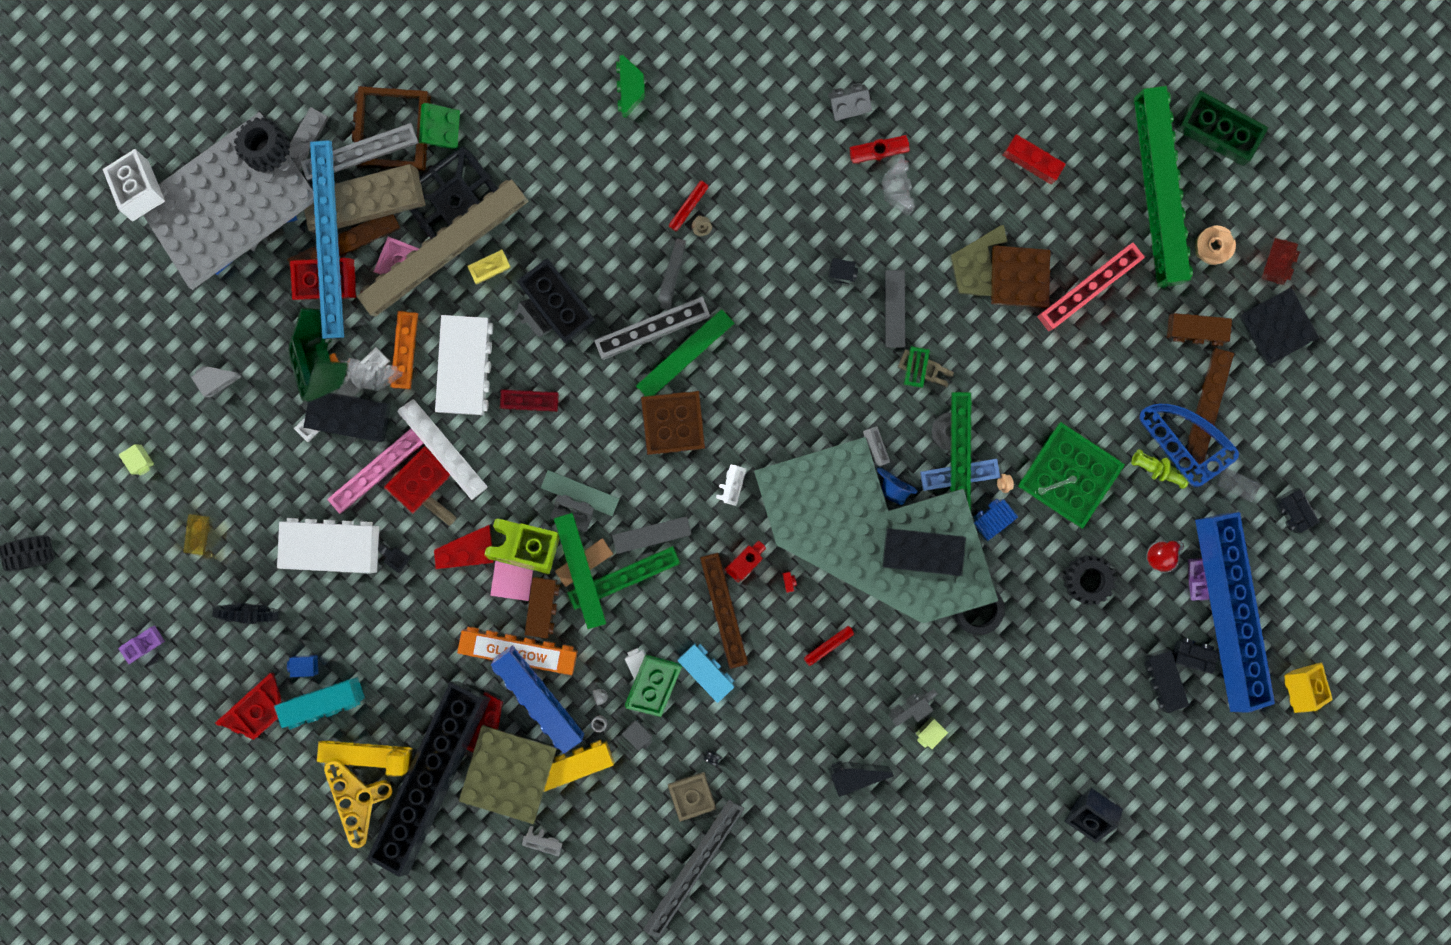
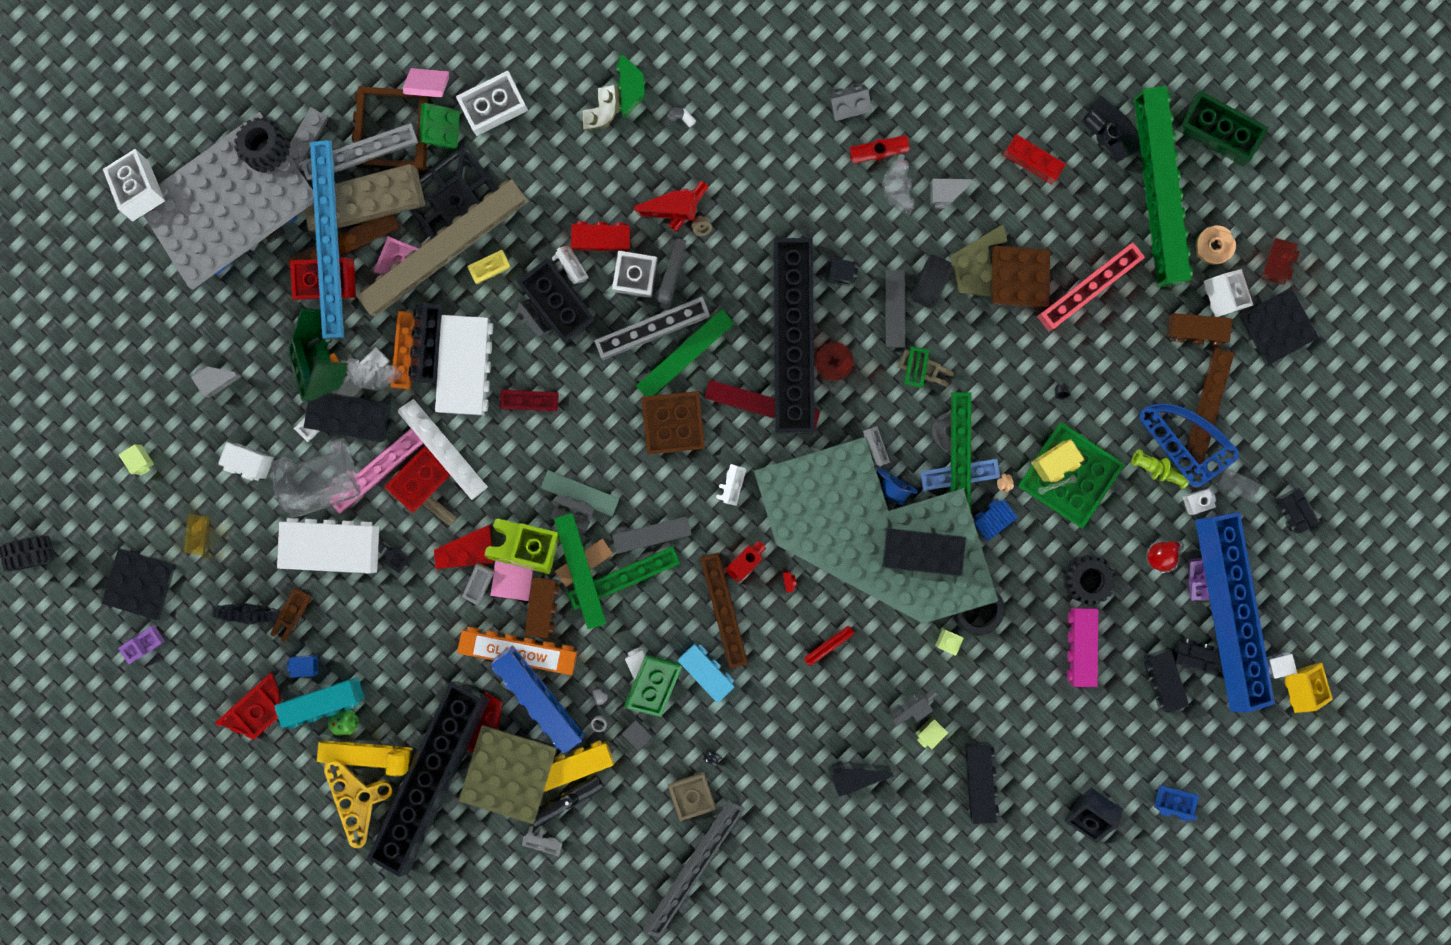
none -> black plate [101,548,176,620]
none -> white brick [218,442,274,481]
none -> reddish brown hinge [270,587,313,643]
none -> clear windscreen [271,438,361,517]
none -> bright green head [328,710,359,735]
none -> bright pink tile [403,68,449,97]
none -> black brick [408,303,442,383]
none -> white brick [456,71,528,136]
none -> light grey tile [461,563,495,606]
none -> black piece [534,774,605,828]
none -> white plate [552,245,589,284]
none -> red brick [571,221,631,252]
none -> plate [582,85,619,131]
none -> white brick [612,251,658,298]
none -> red slope [634,189,698,221]
none -> arm [667,108,696,128]
none -> dark red tile [704,380,821,430]
none -> black brick [773,238,814,434]
none -> clear red brick [814,342,854,383]
none -> black tyre [911,255,952,309]
none -> light grey slope [930,179,972,209]
none -> yellowish green brick [935,628,963,656]
none -> black brick [965,742,999,824]
none -> light yellow brick [1031,440,1084,482]
none -> black hinge [1054,383,1071,399]
none -> dark pink brick [1067,607,1098,687]
none -> black panel [1081,96,1140,164]
none -> blue bracket [1154,784,1199,822]
none -> white brick [1182,489,1216,515]
none -> white slope [1204,269,1253,317]
none -> white brick [1267,652,1297,679]

